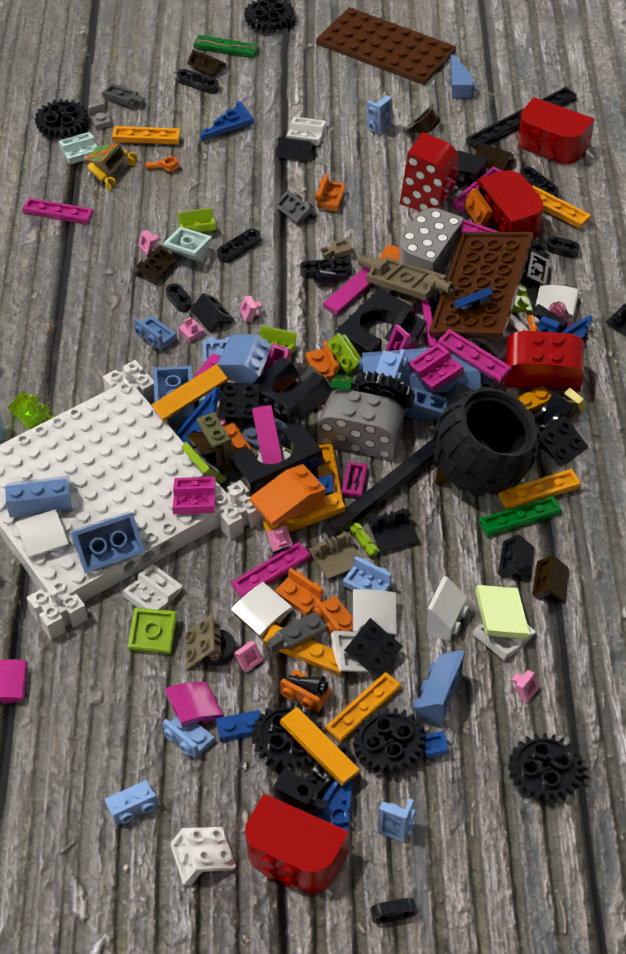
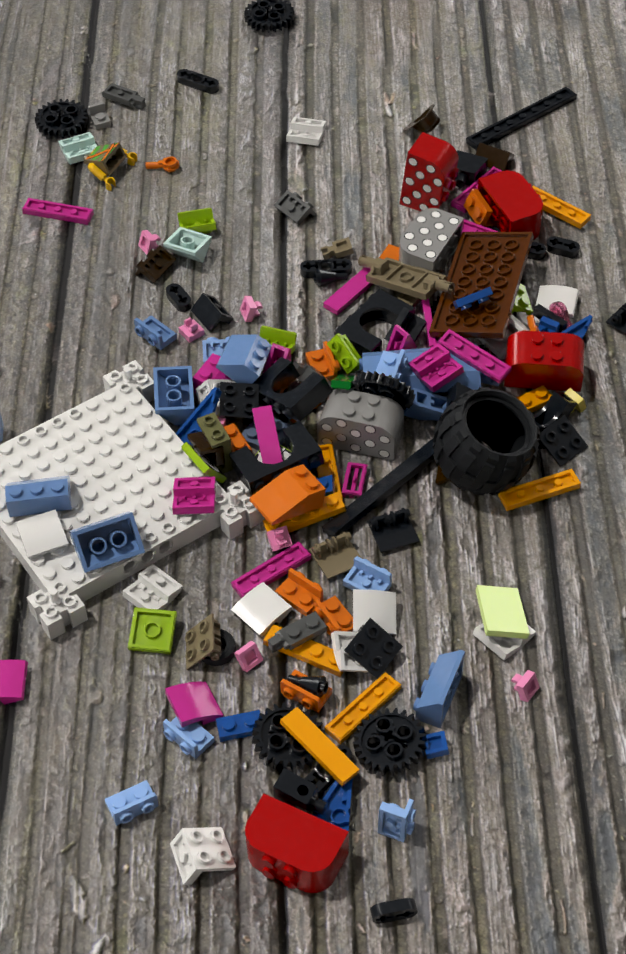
clear neon green bracket [7,390,53,429] -> none
light orange plate [112,126,181,145] -> none
light orange tile [152,364,228,422] -> none
dark brown panel [187,49,227,76] -> none
green tile [193,35,258,58] -> none
blue wing [200,101,254,141] -> none
black beam [217,229,260,263] -> none
black panel [276,137,314,162] -> none
orange bracket [315,173,346,211] -> none
reddish brown plate [316,7,457,85] -> none
lime axle [350,523,379,557] -> none
light blue bracket [366,95,393,135] -> none
white slope [426,576,469,641] -> none
medium blue slope [450,55,475,98] -> none
green tile [479,496,562,538] -> none
black panel [498,534,535,581] -> none
black gear [508,733,584,804] -> none
red brick [518,97,595,164] -> none
black beam [520,166,559,198] -> none
dark brown bracket [520,251,550,288] -> none
dark brown panel [532,555,569,602] -> none

